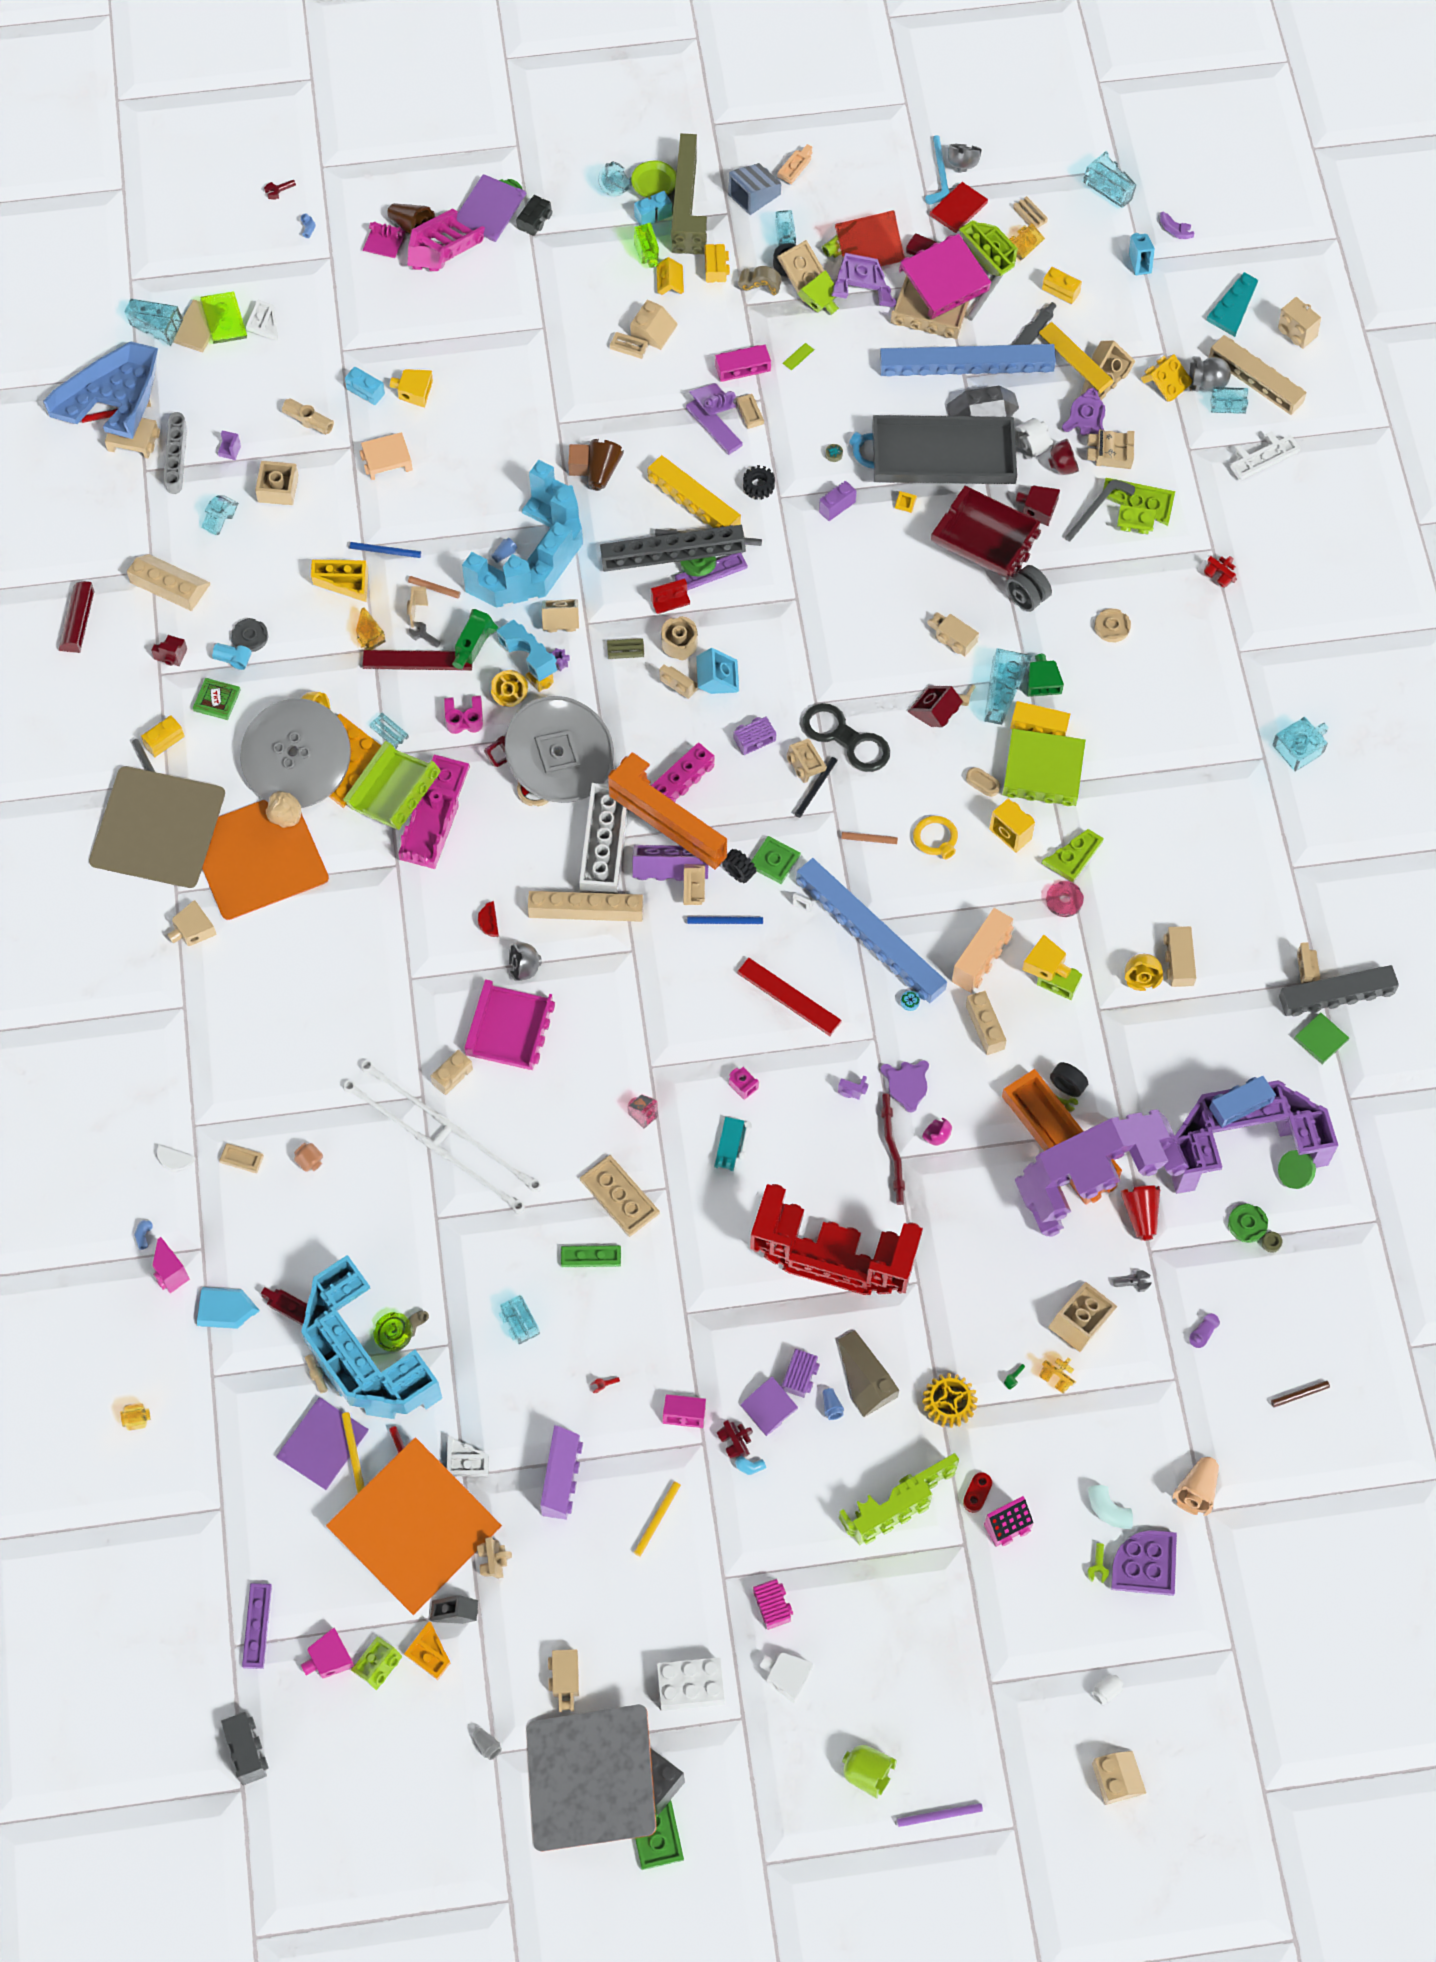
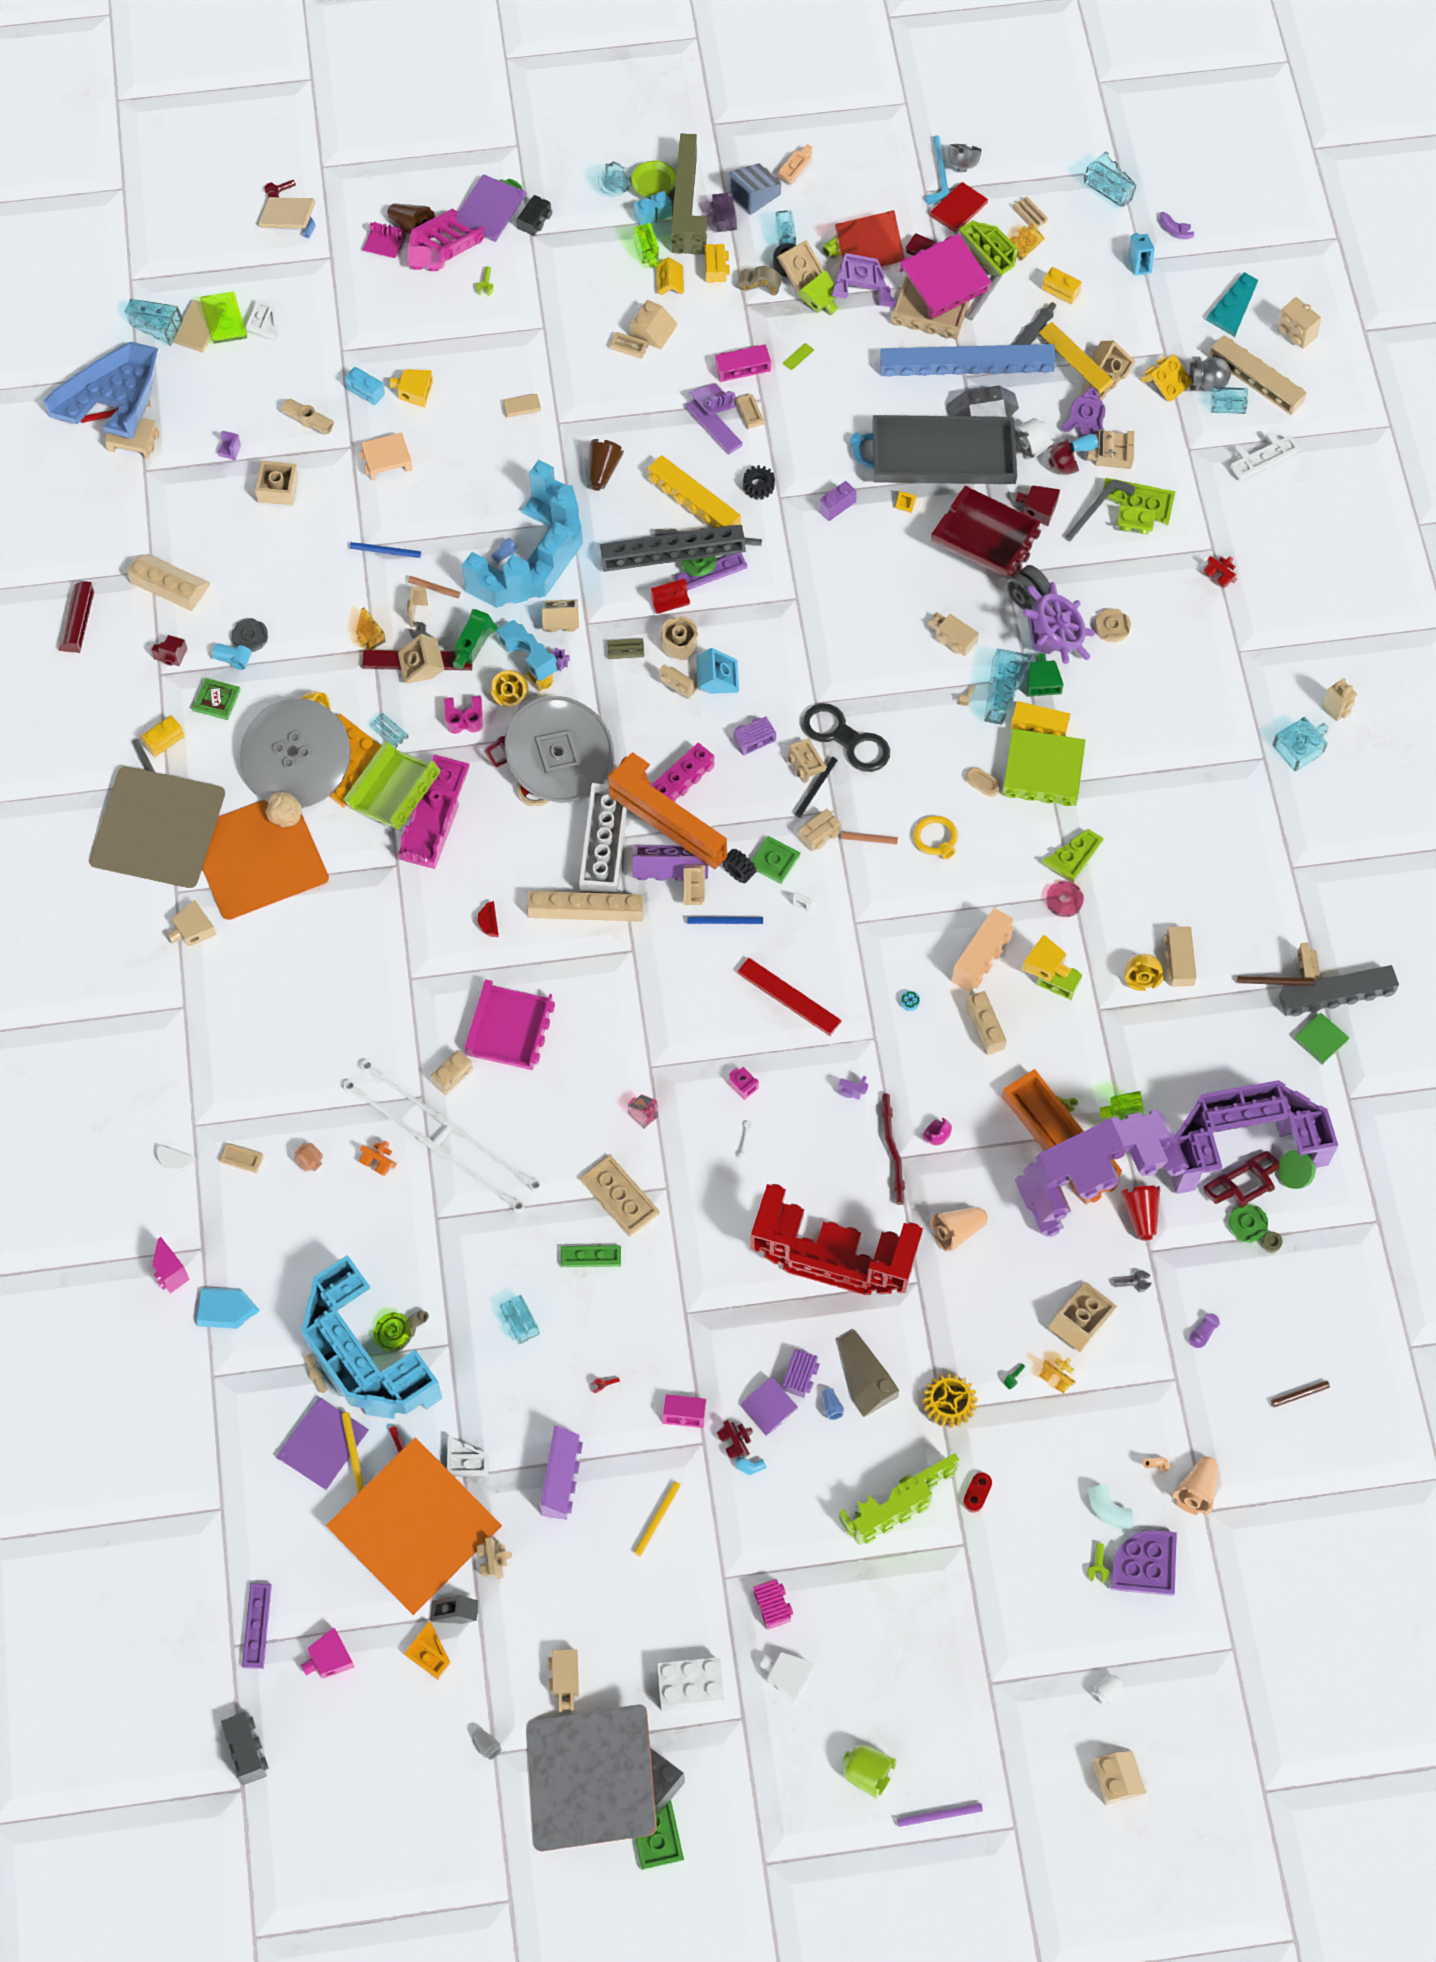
clear yellow head [120,1402,151,1431] -> none
medium blue arm [134,1220,153,1250] -> none
light grey beam [164,412,187,494] -> none
clear light blue brick [201,495,239,535] -> none
dark red hinge [260,1287,307,1326] -> none
yellow wedge [311,560,368,602] -> none
lime bracket [351,1636,402,1690] -> none
flat silver cylinder [509,942,542,981] -> none
nougat piece [568,444,589,476] -> none
teal hinge [714,1117,744,1172] -> none
medium blue brick [796,858,947,1004] -> none
tile [825,444,843,462] -> none
medium lavender tile [881,1060,929,1113] -> none
dark red slope [908,685,963,727] -> none
slope [984,1496,1034,1547] -> none
yellow brick [989,798,1035,853] -> none
black tyre [1050,1062,1089,1097] -> none
medium blue brick [1209,1076,1276,1128] -> none
none -> tan tile [258,197,316,229]
none -> orange hips [359,1140,397,1176]
none -> tan slope [398,634,444,684]
none -> lime bar [476,266,494,296]
none -> tan tile [503,393,541,417]
none -> clear purple brick [709,192,737,232]
none -> tan brick [797,809,841,852]
none -> light nougat cone [931,1207,988,1252]
none -> medium lavender piece [1022,582,1095,664]
none -> medium azure cone [1070,433,1098,452]
none -> clear neon green torso [1099,1091,1144,1120]
none -> light nougat arm [1142,1457,1170,1472]
none -> dark red bar [1203,1151,1280,1208]
none -> reddish brown bar [1237,976,1316,986]
none -> tan brick [1322,678,1357,722]

